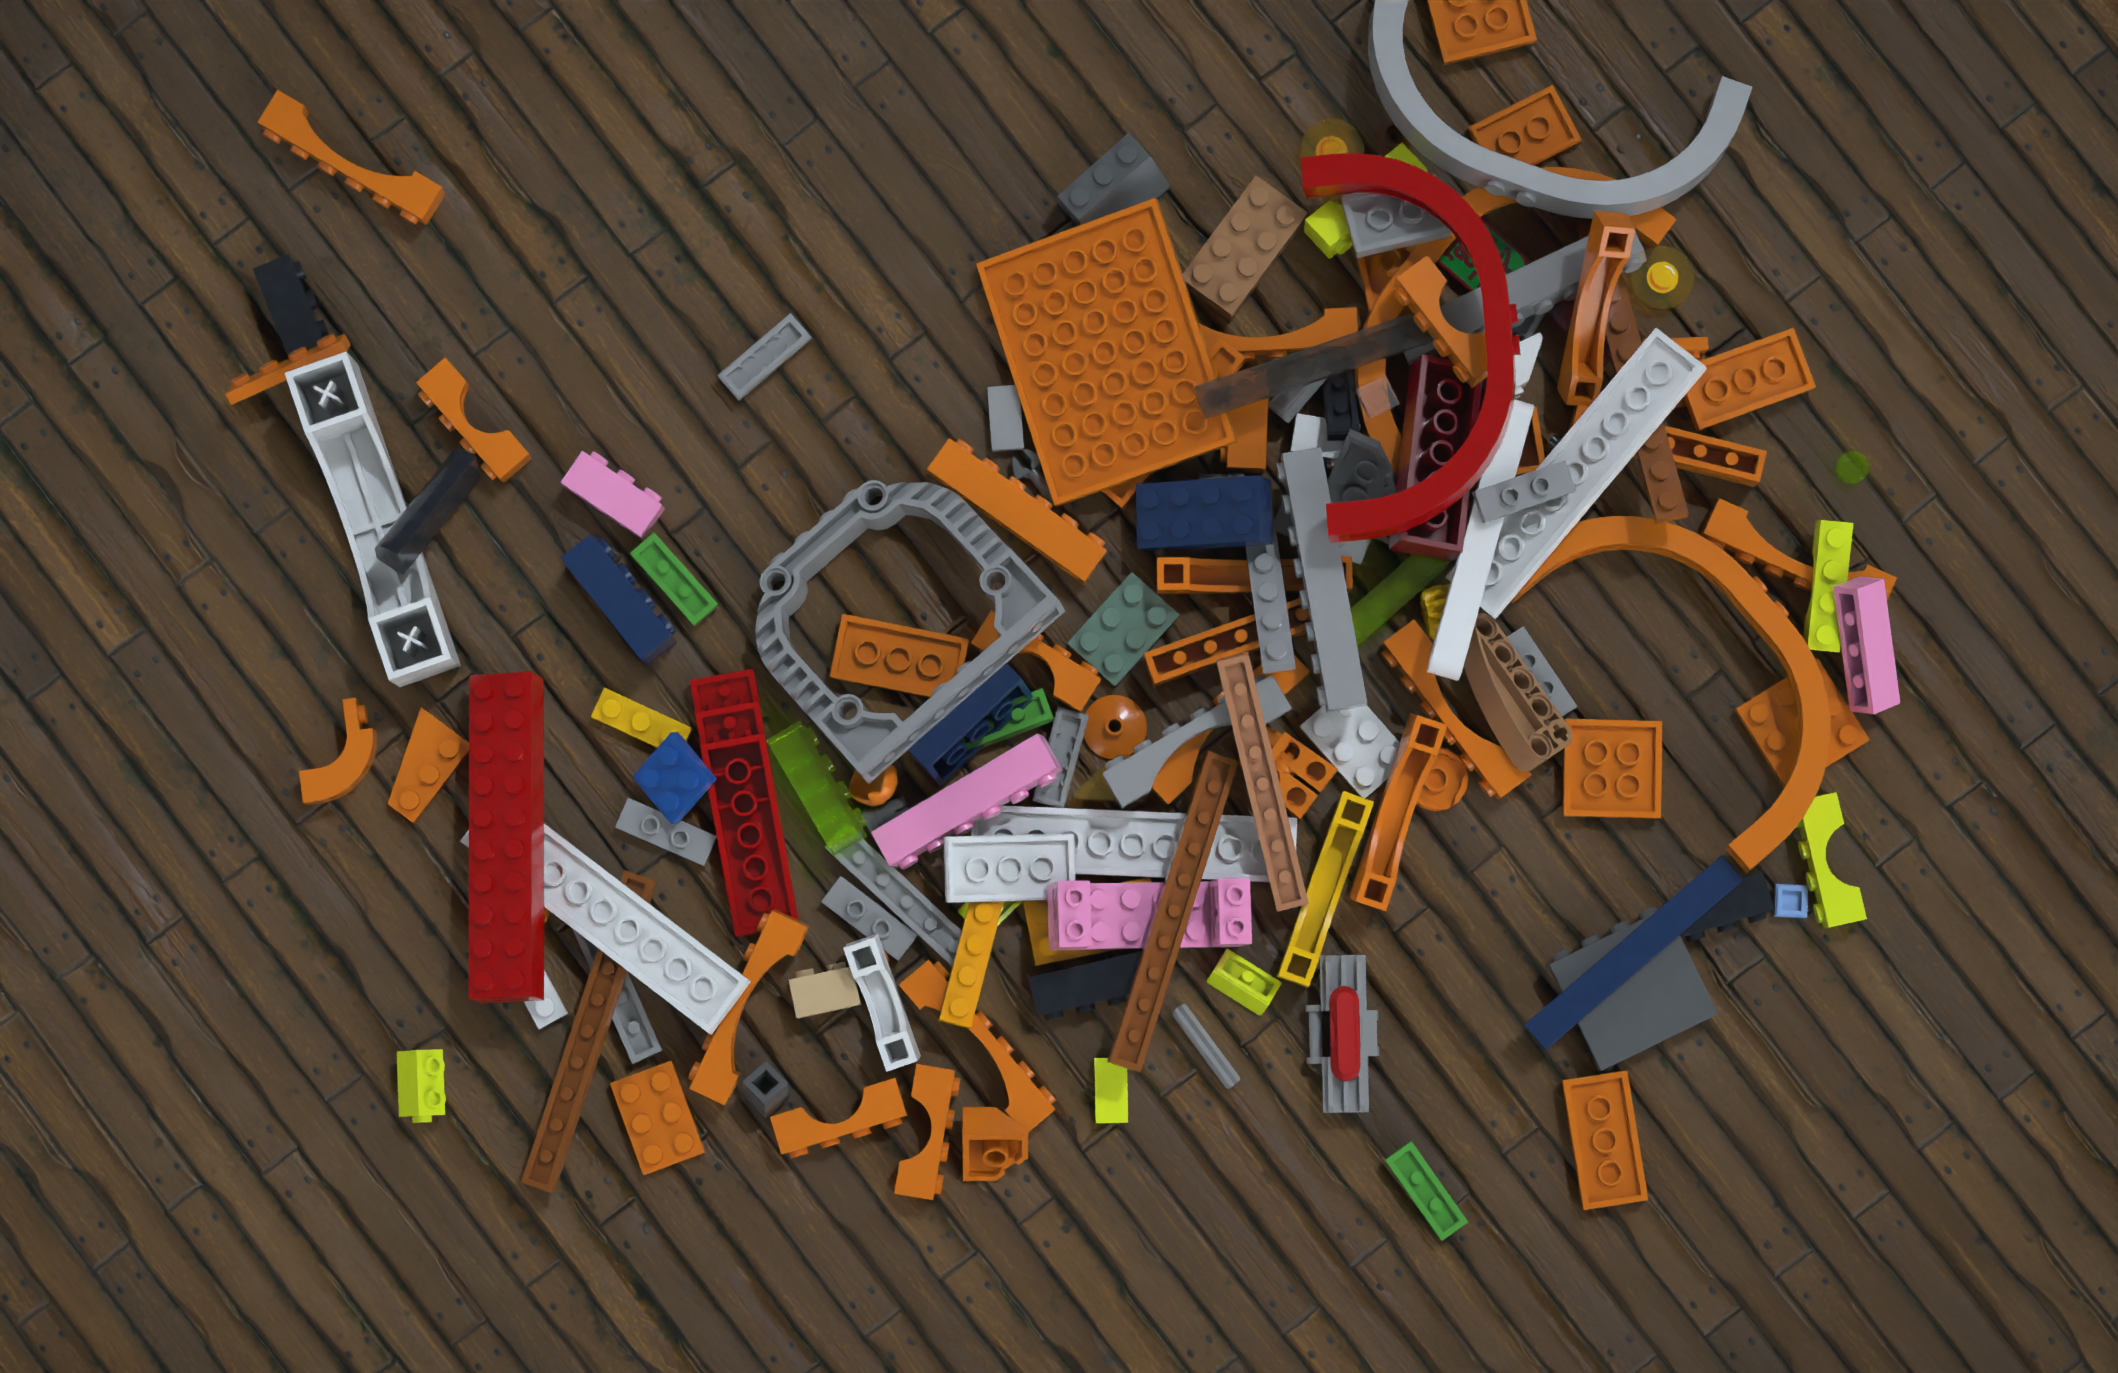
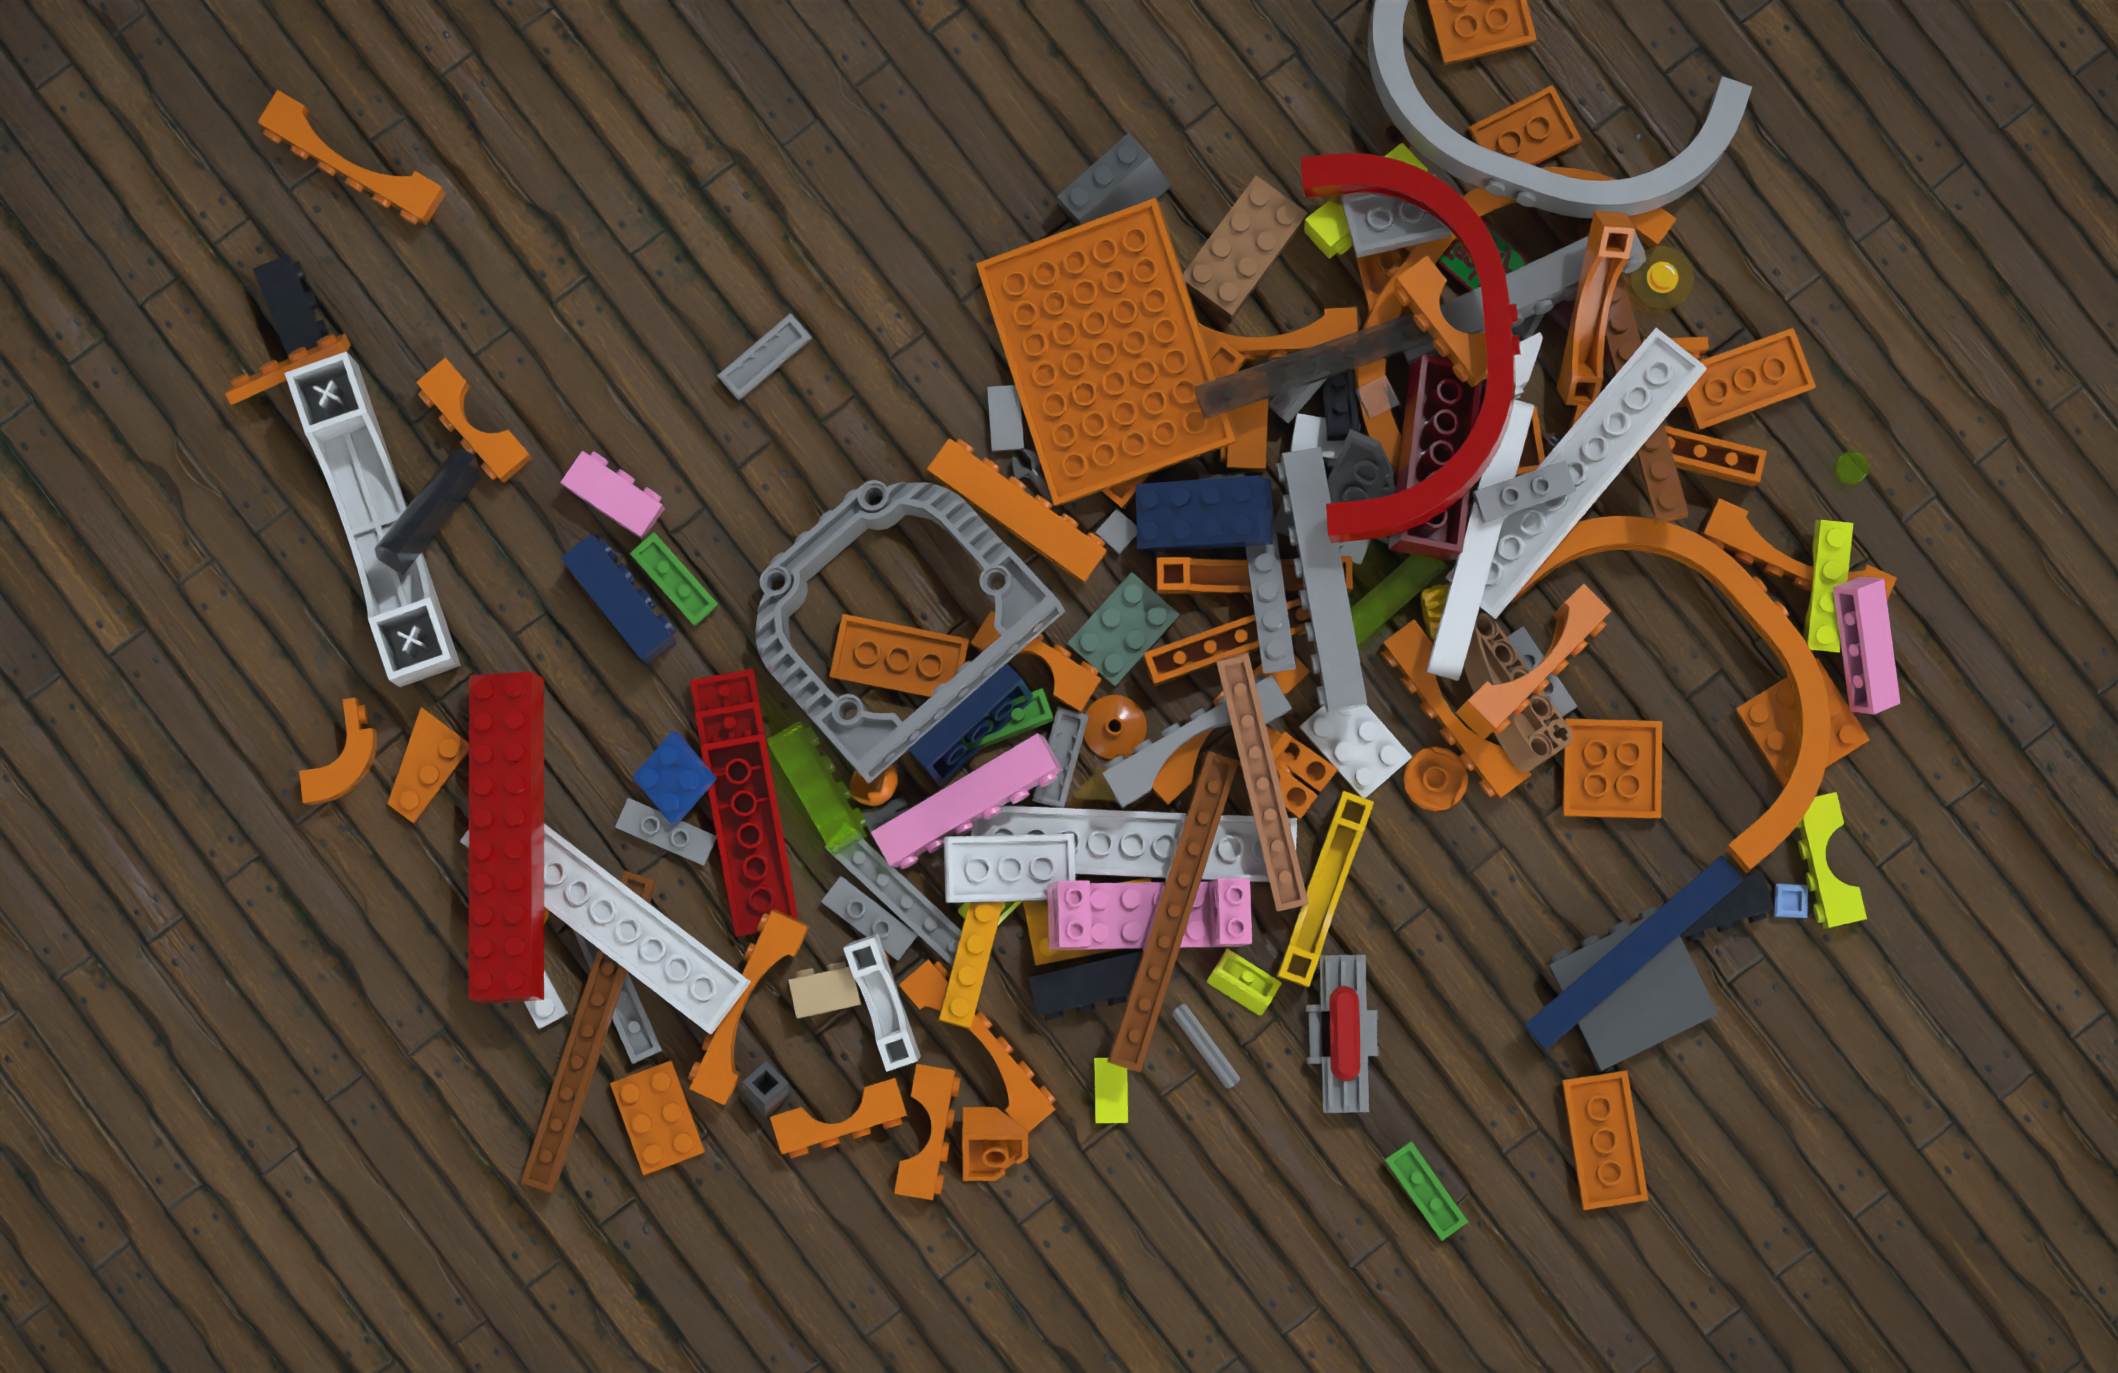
neon yellow brick [397,1049,446,1123] -> none
yellow plate [591,687,693,748] -> none
clear yellow tile [1300,118,1364,157] -> none
orange arch [1349,713,1448,911] -> none
none -> light grey tile [1095,509,1137,555]
none -> orange arch [1455,584,1611,740]

